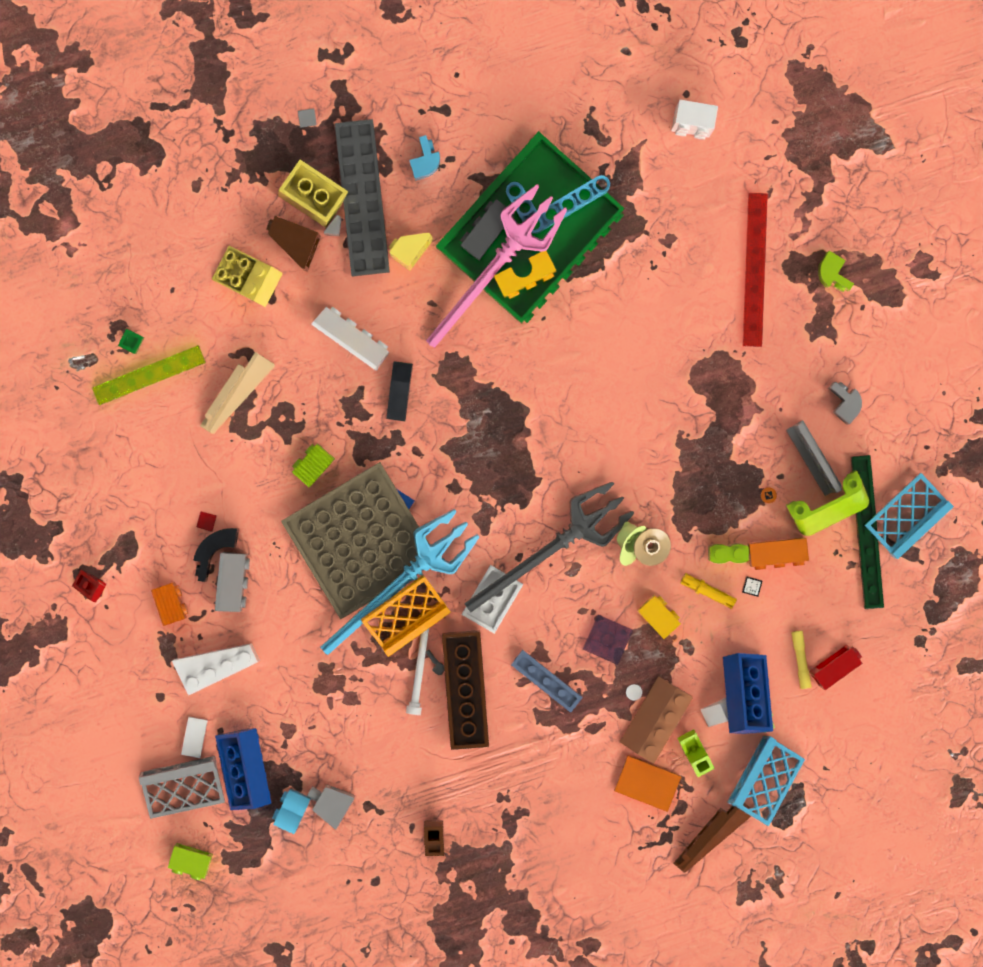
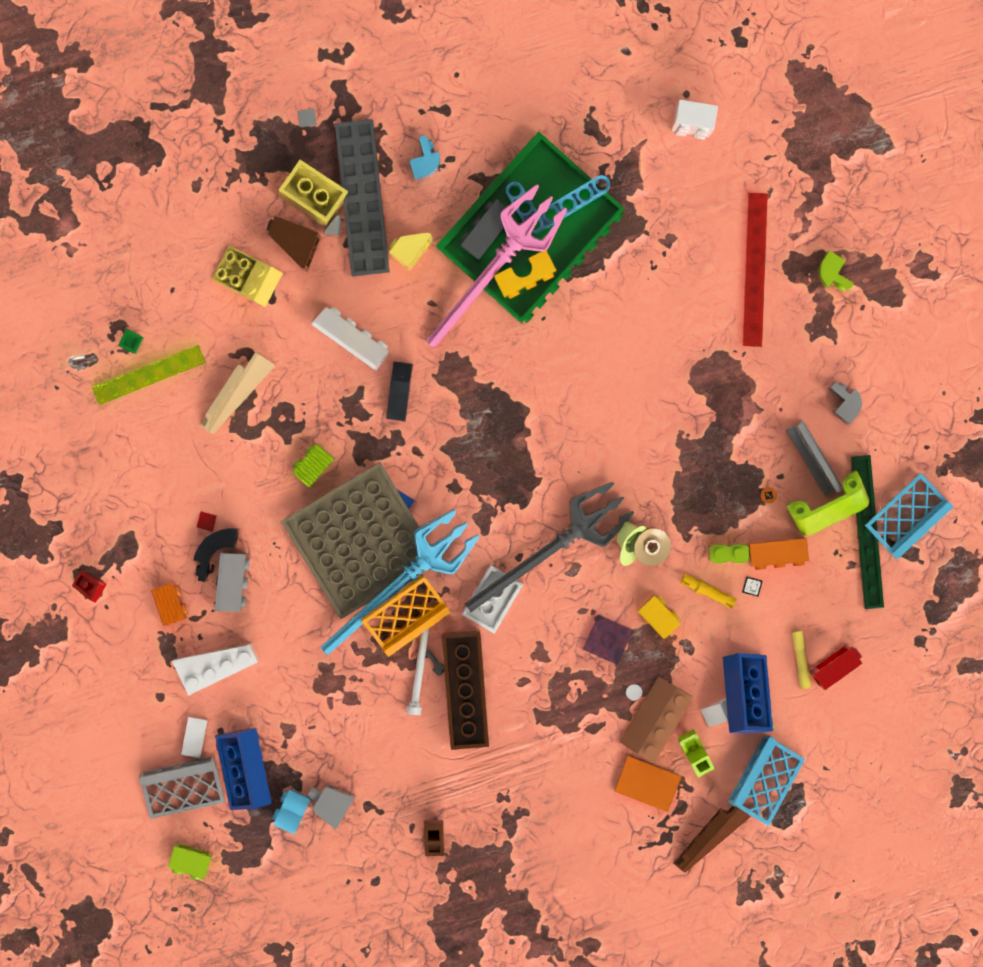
sand blue plate [511,650,583,712] -> none

